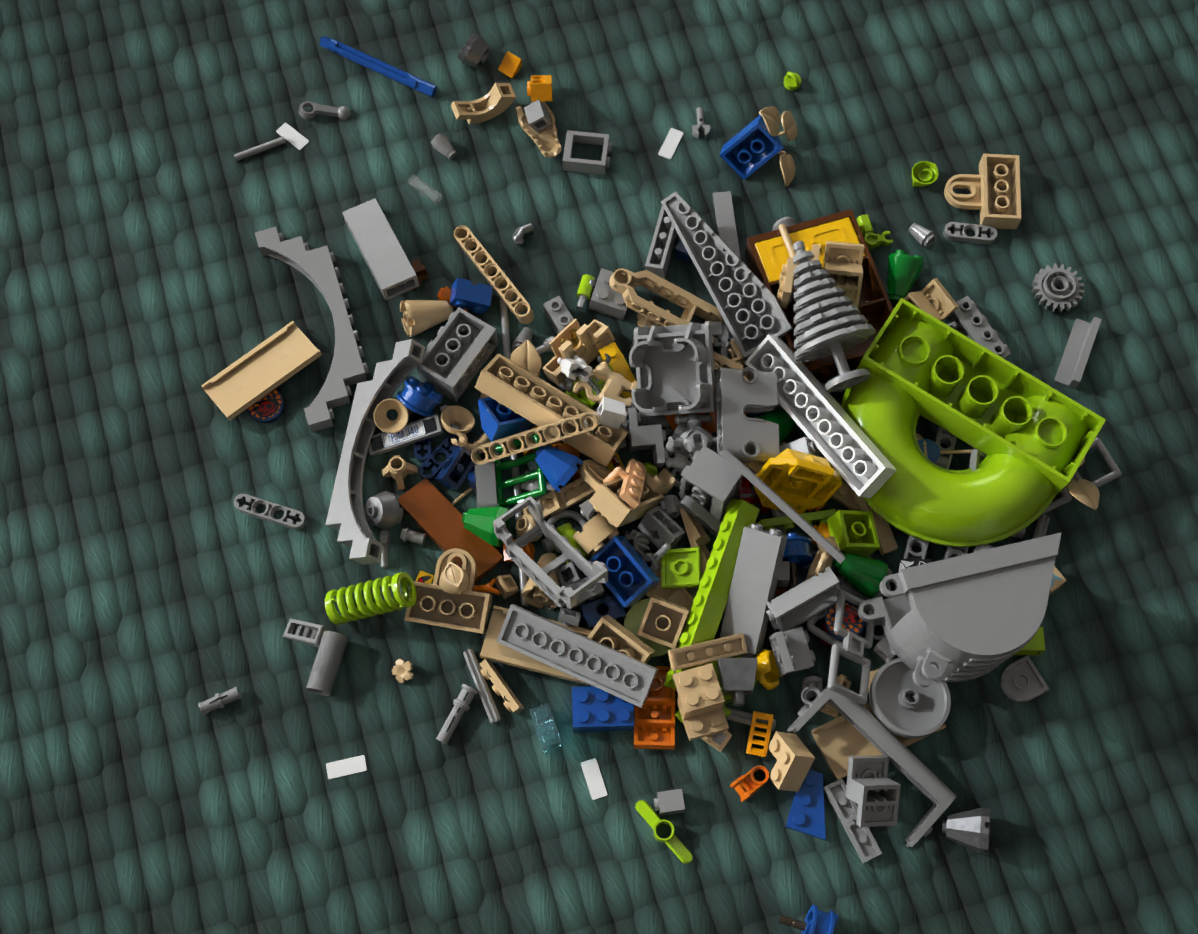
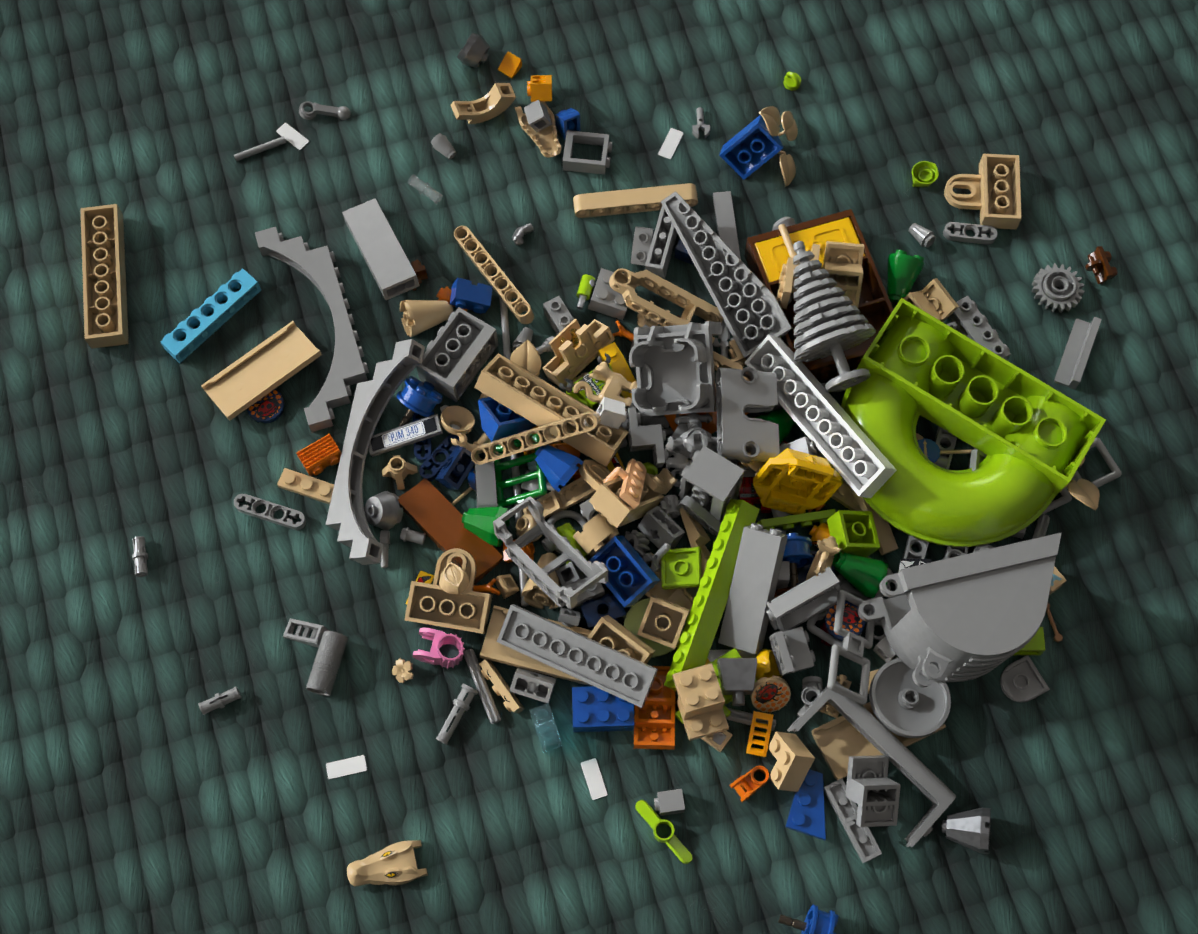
blue piece [319,36,437,97] -> none
lime piece [325,572,416,625] -> none
tan piece [373,398,409,433] -> none
white animal [557,355,592,382] -> none
tan tile [668,633,748,671] -> none
light grey tile [720,448,845,564] -> none
lime bar [857,214,893,250] -> none
none -> tan brick [81,204,129,349]
none -> light grey pin [132,536,148,577]
none -> medium azure brick [161,268,261,363]
none -> tan plate [277,468,334,505]
none -> orange brick [296,434,341,476]
none -> tan animal [347,840,428,887]
none -> bright pink piece [412,628,465,669]
none -> light grey brick [510,668,557,703]
none -> blue slope [555,108,580,140]
none -> tan beam [573,183,698,218]
none -> orange bar [612,320,634,342]
none -> light grey bracket [631,226,654,266]
none -> tile [750,676,791,712]
none -> medium nougat hinge [1046,603,1063,642]
none -> reddish brown hips [1085,246,1118,284]

